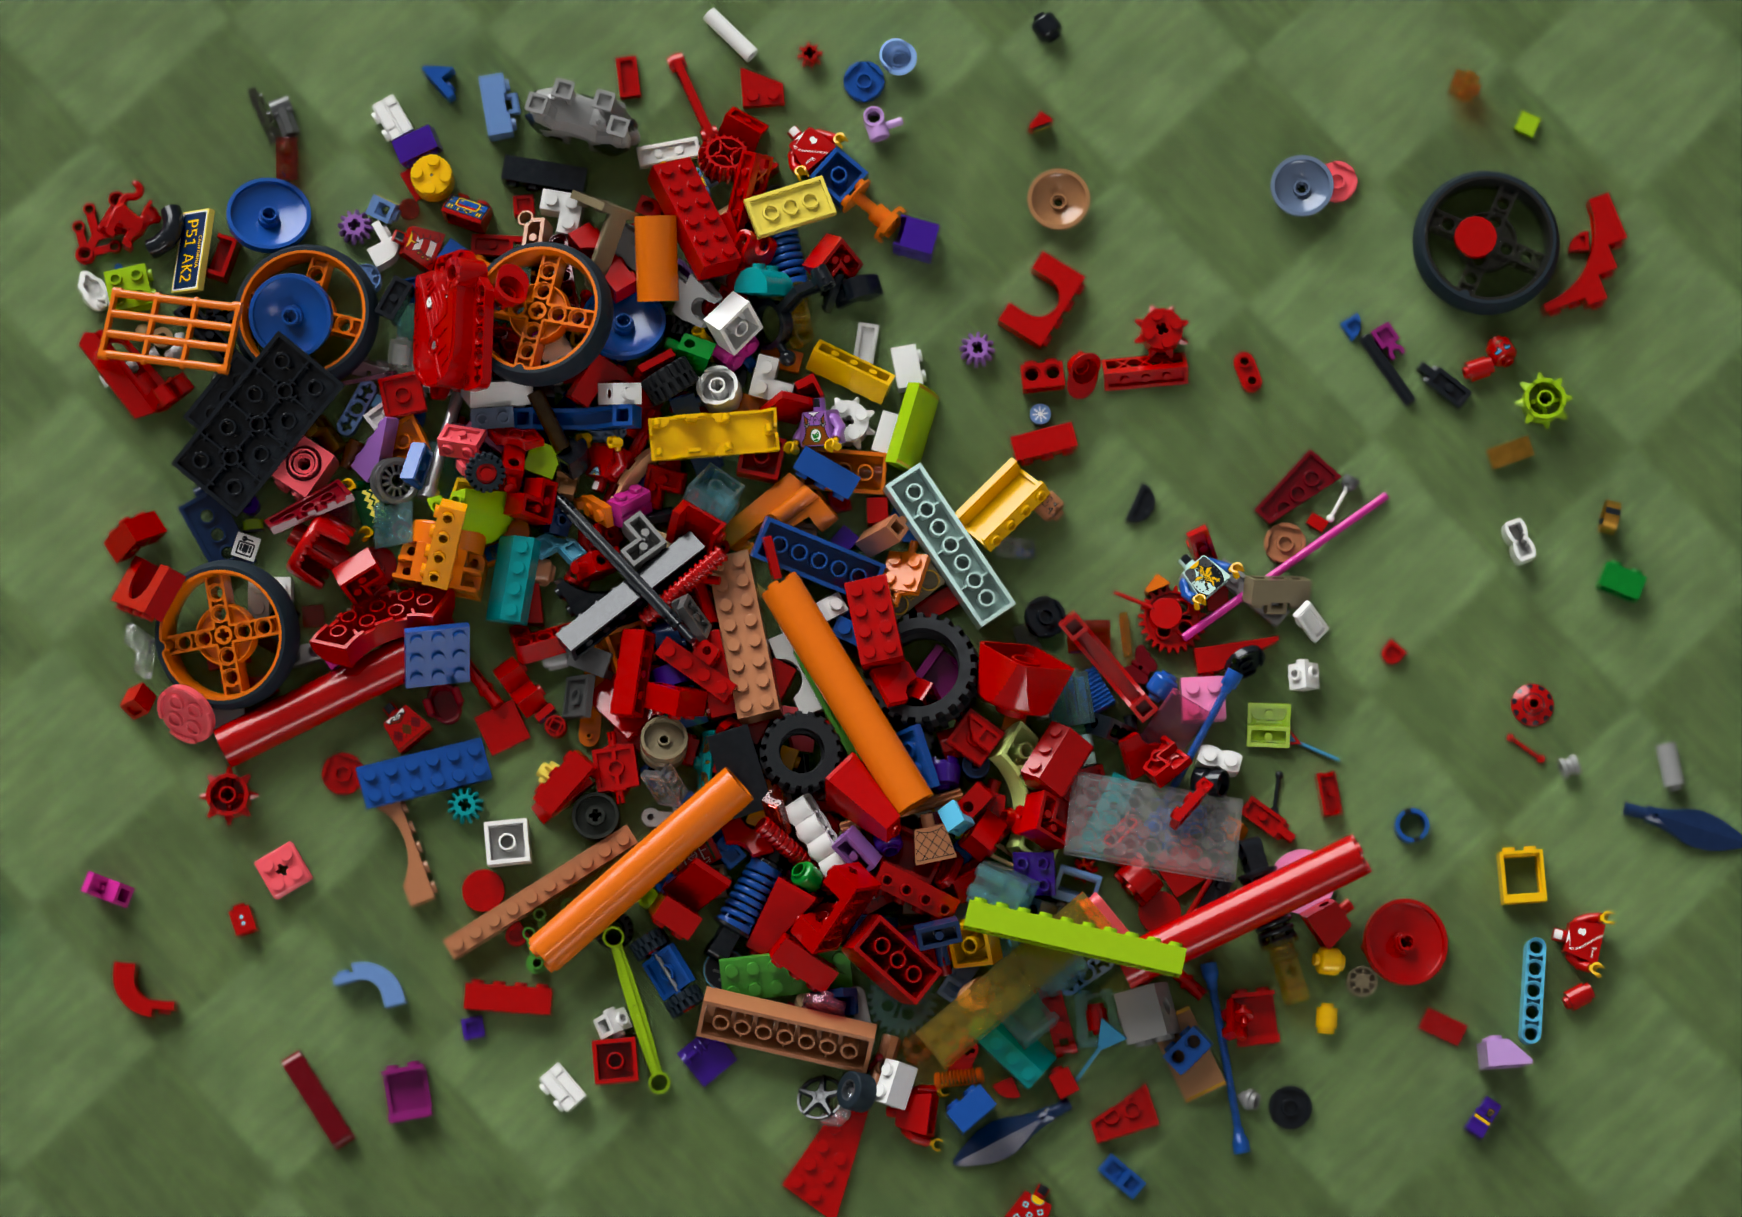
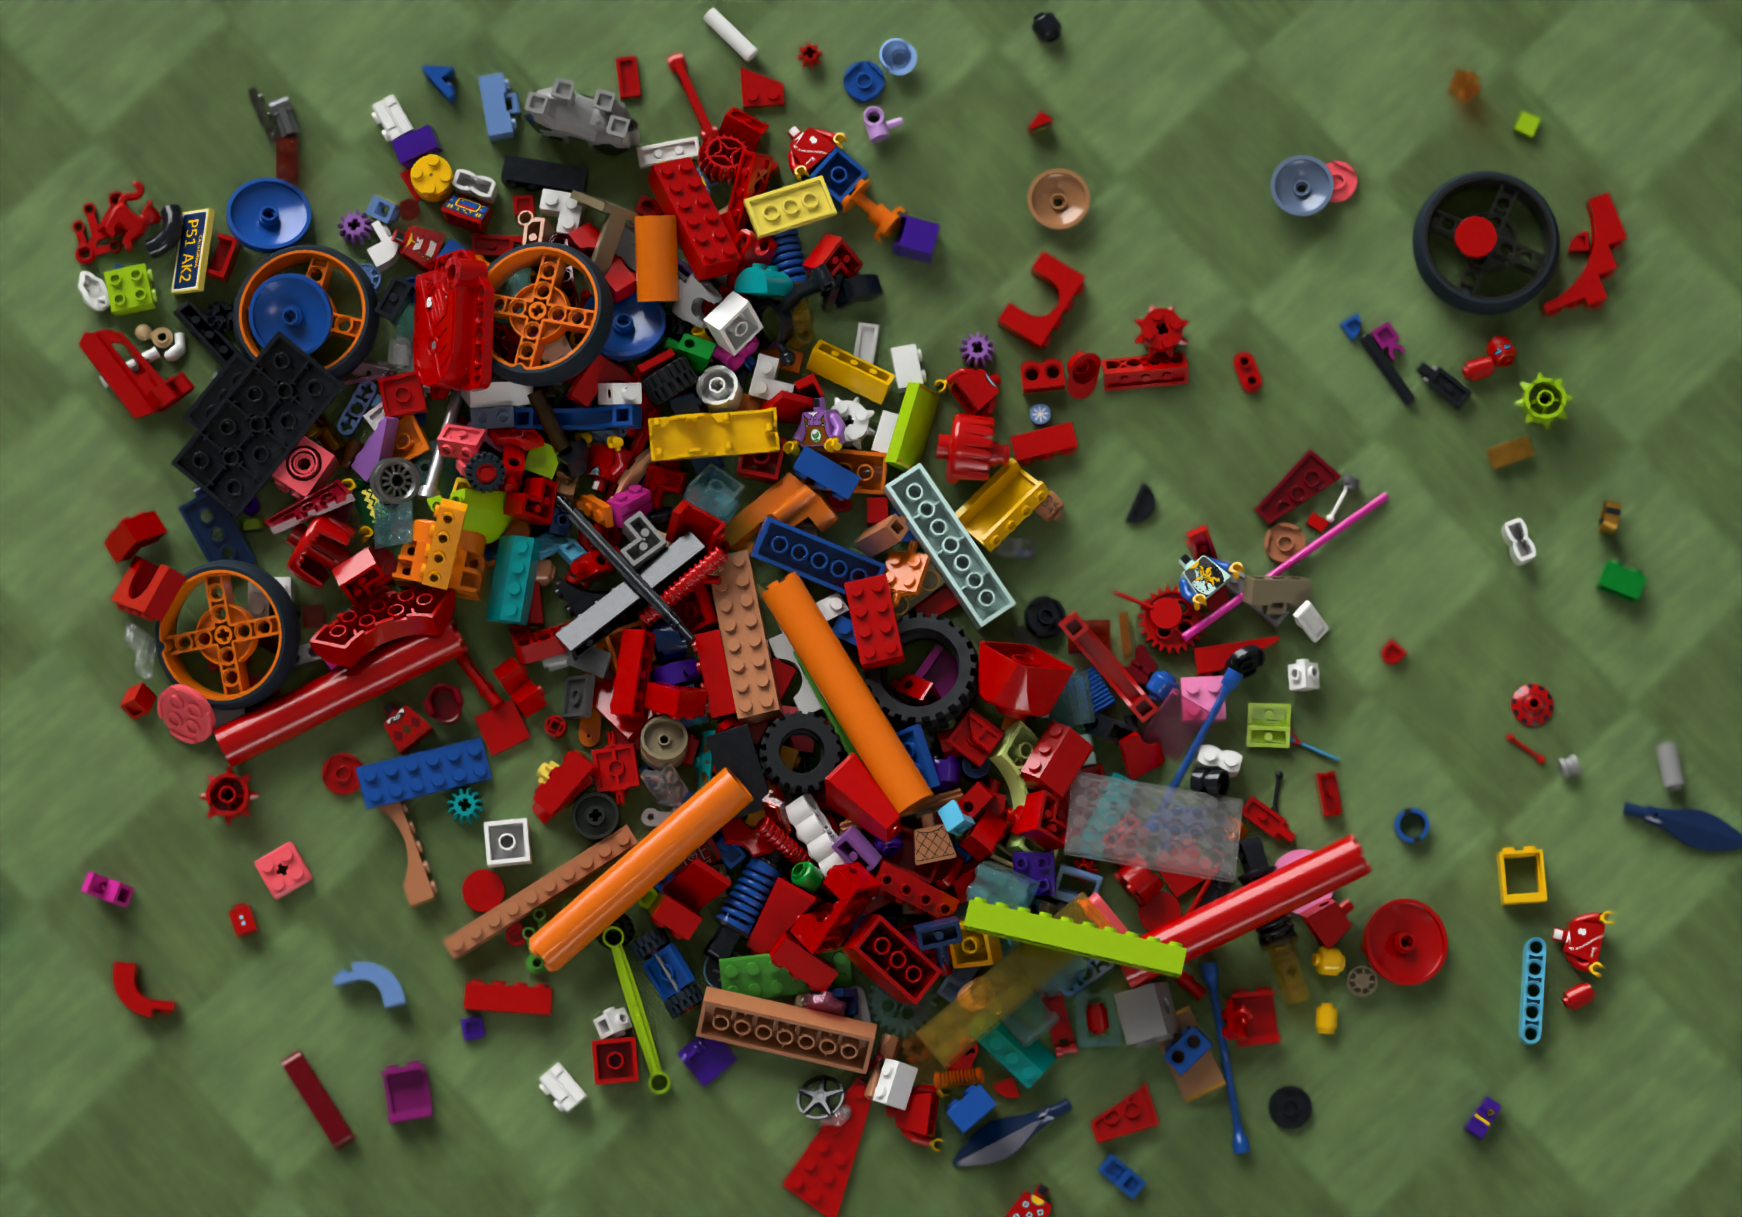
orange door [97,287,244,375] -> none
white sticker [230,532,261,562] -> none
blue slope [400,442,434,490] -> none
blue plate [404,622,470,688] -> none
red piece [494,264,529,310] -> none
red tile [534,703,557,725] -> none
red plate [654,636,738,703] -> none
dark grey bracket [671,593,712,642] -> none
red tile [761,535,782,580] -> none
dark purple tile [830,525,859,550] -> none
black wheel [837,1071,877,1113] -> none
red tile [869,661,917,708] -> none
red brick [1048,1065,1080,1101] -> none
dark azure piece [1075,1018,1127,1082] -> none
red slope [1142,735,1193,789] -> none
orange slope [1144,574,1170,596] -> none
red hinge [1169,777,1214,831] -> none
light grey plate [1237,1088,1261,1111] -> none
red slope [1418,1007,1468,1047] -> none
lavender slope [1476,1035,1533,1070] -> none
none -> white brick [452,169,498,204]
none -> red torso [934,368,1002,417]
none -> red piece [936,413,1011,485]

